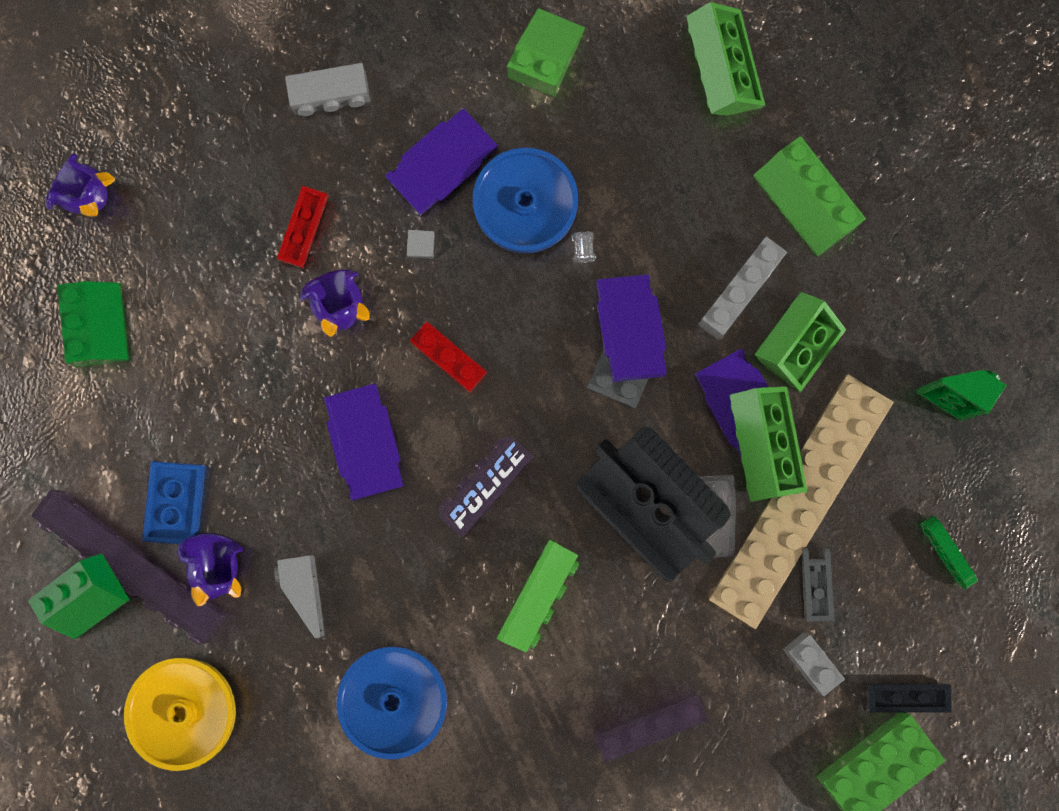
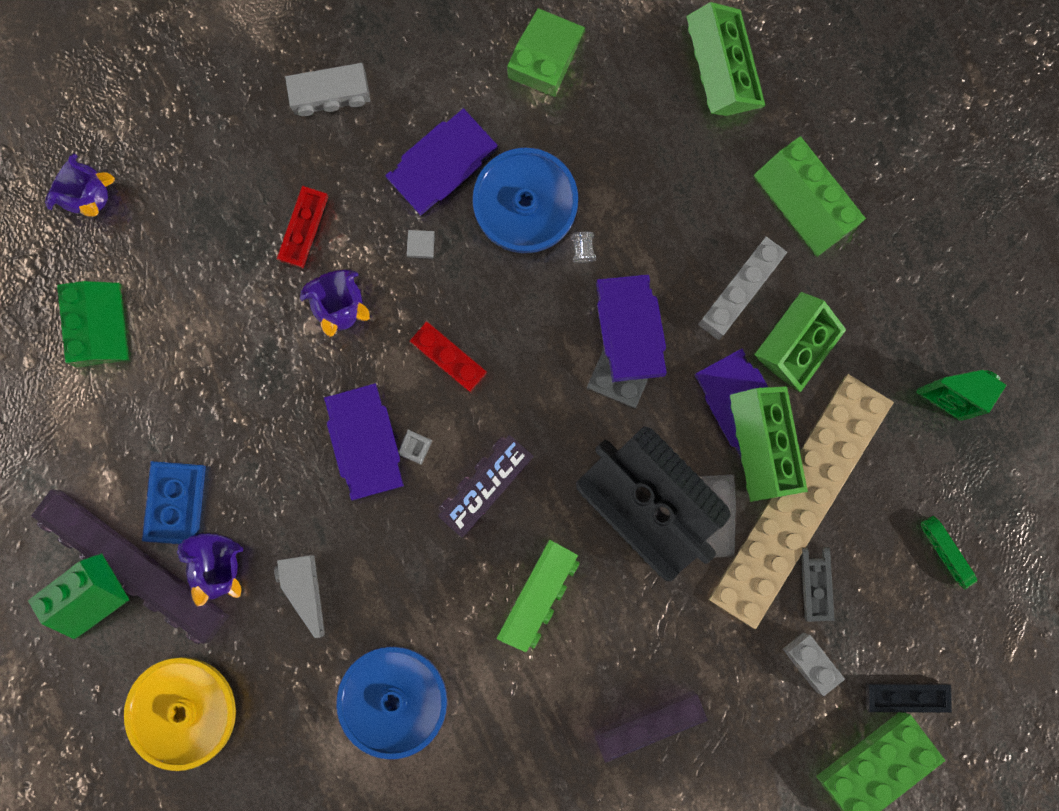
none -> light grey tile [398,430,432,465]

